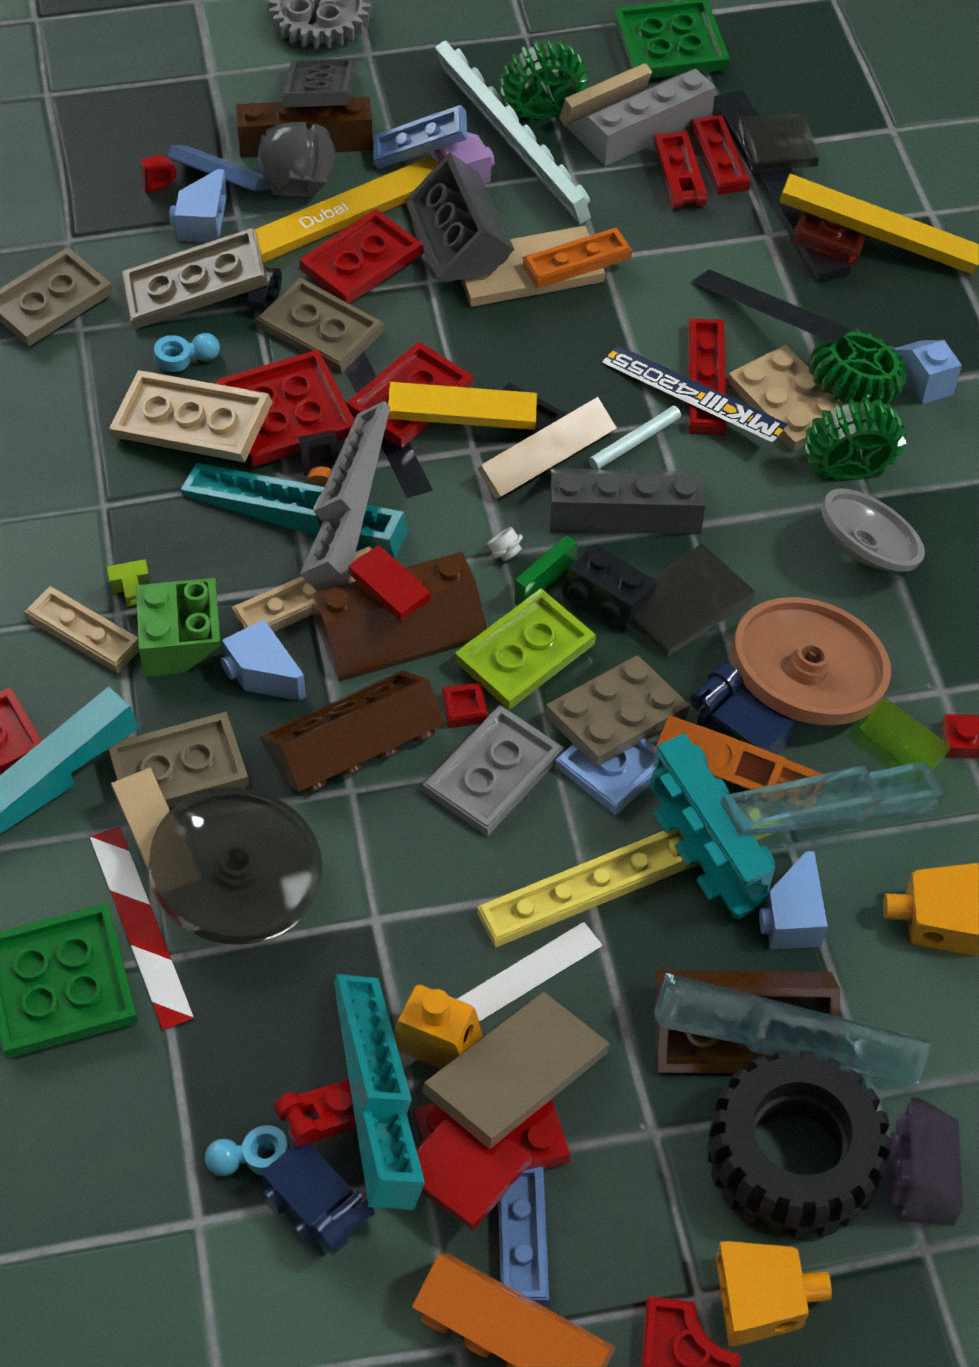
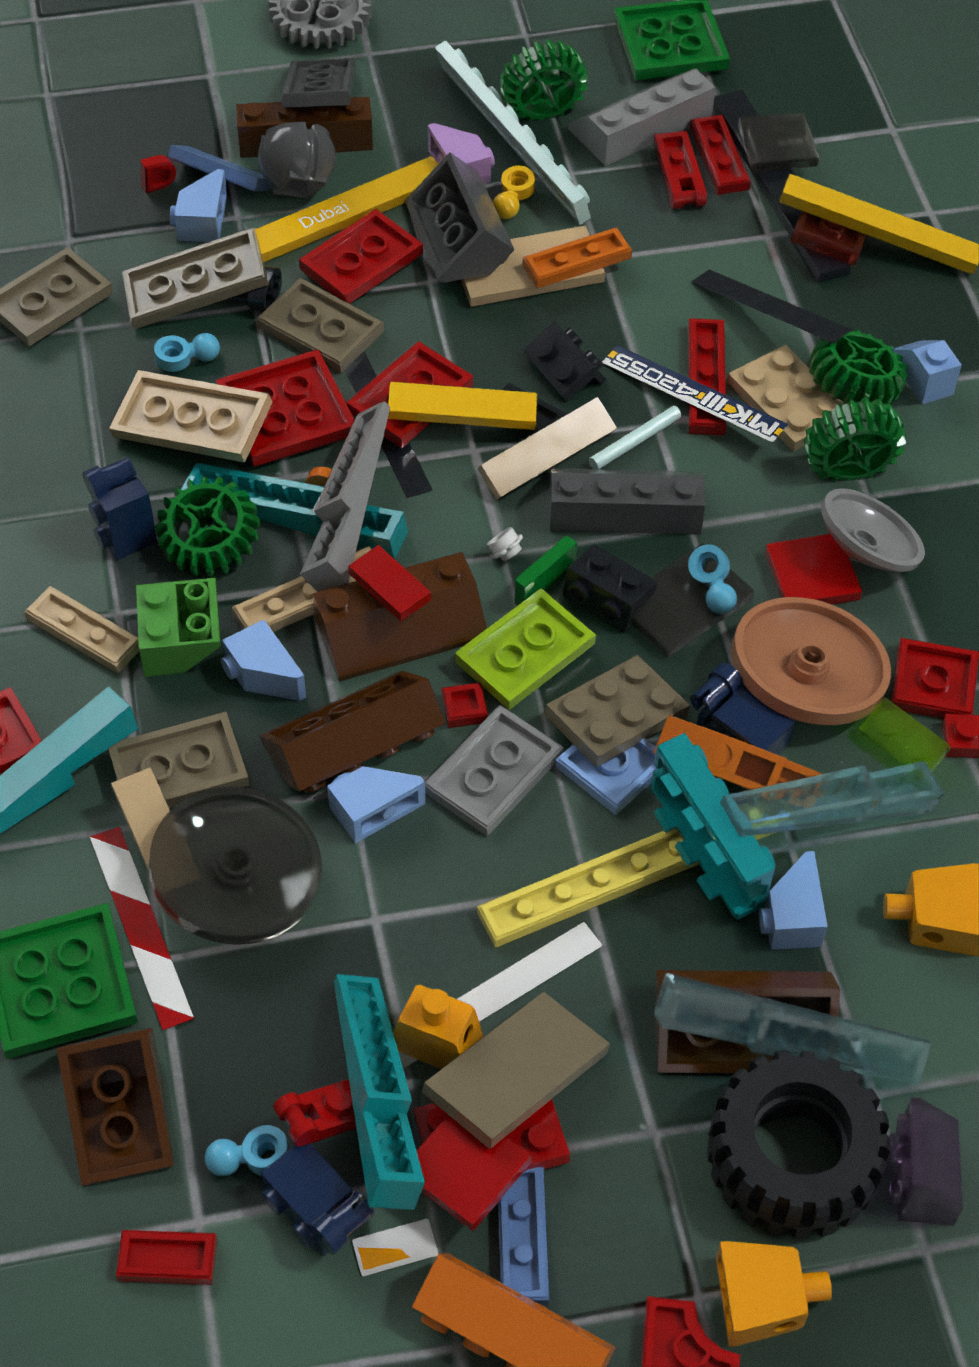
lime tile [107,559,150,607] -> none
black plate [297,430,339,477] -> none
medium blue tile [373,105,467,169] -> none
tan tile [559,63,652,127] -> none
none -> reddish brown slope [56,1027,174,1186]
none -> dark blue hinge [82,456,158,561]
none -> red tile [116,1230,217,1285]
none -> green gear [155,475,260,577]
none -> light blue slope [327,766,426,843]
none -> white sticker [352,1219,438,1276]
none -> yellow plate [493,166,535,219]
none -> black bracket [523,321,607,402]
none -> medium azure plate [688,544,737,614]
none -> red tile [765,534,862,605]
none -> red tile [890,638,979,719]

